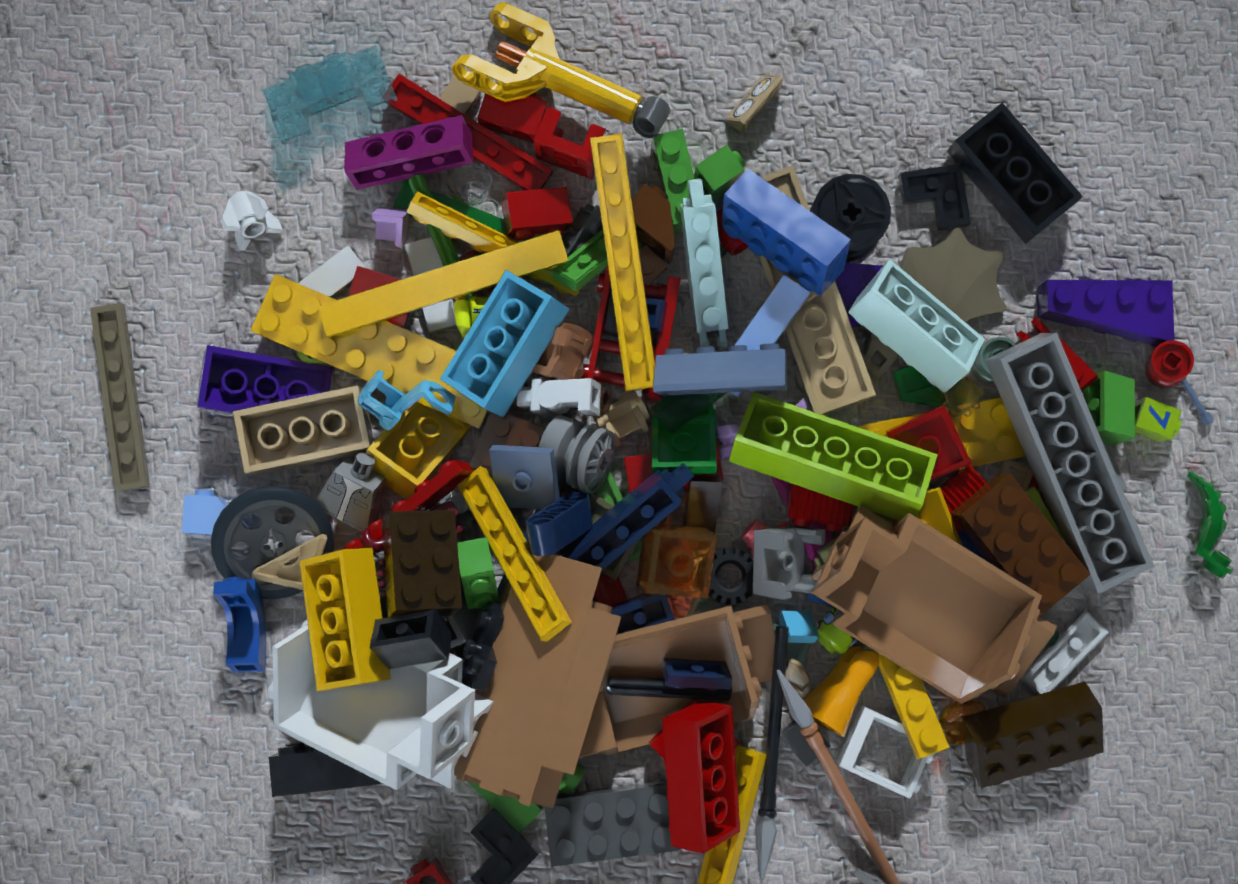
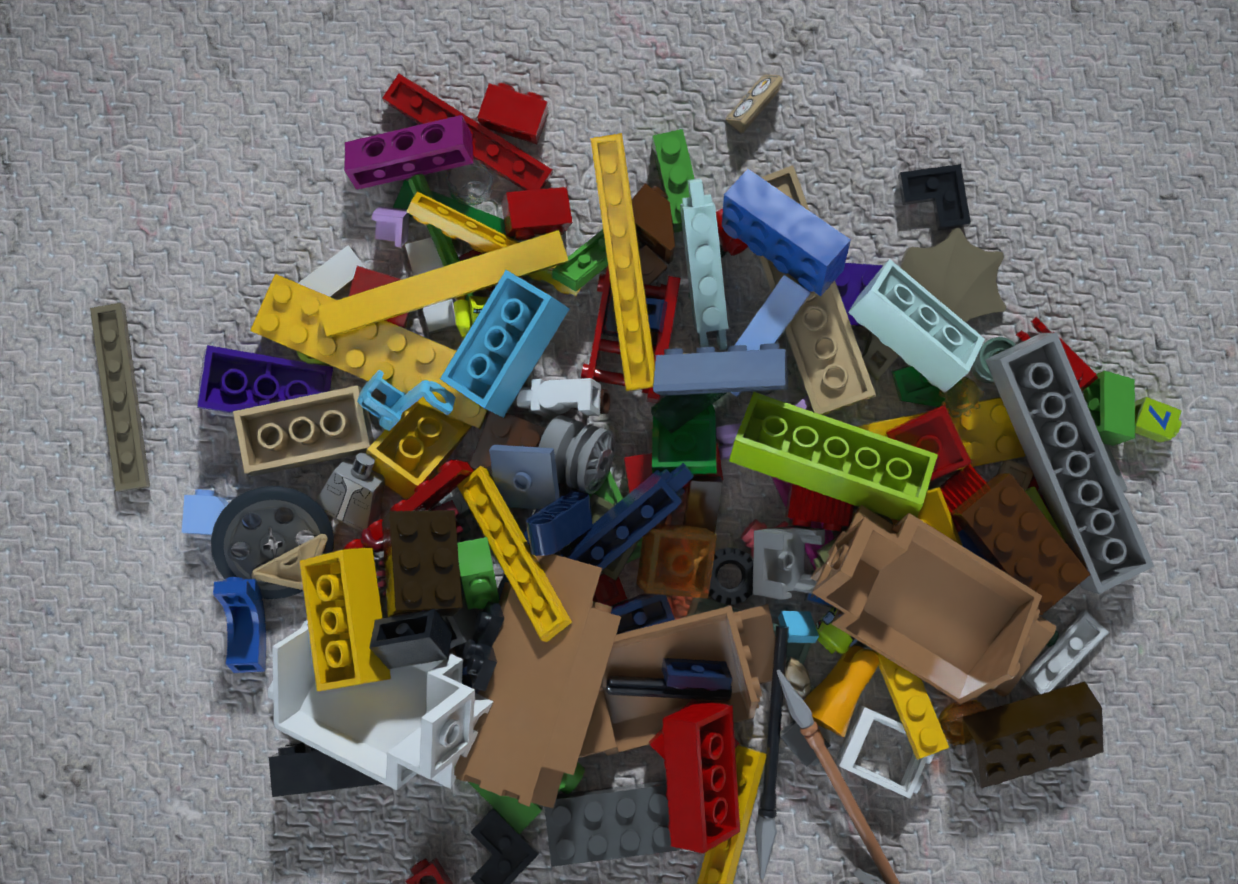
white brick [220,191,282,250] -> none
clear light blue bracket [263,45,398,145] -> none
tan tile [439,76,481,116] -> none
yellow piece [451,2,671,138] -> none
nougat piece [532,323,593,380] -> none
red panel [533,106,606,180] -> none
dark grey hinge [562,203,603,257] -> none
tan piece [592,391,650,448] -> none
bright green brick [694,145,745,204] -> none
black piece [810,174,891,263] -> none
black brick [947,102,1083,244] -> none
dark purple wedge [1037,280,1174,347] -> none
red wheel [1145,340,1194,389] -> none
sand blue hinge [1181,378,1214,425] -> none
green plant [1187,472,1234,579] -> none

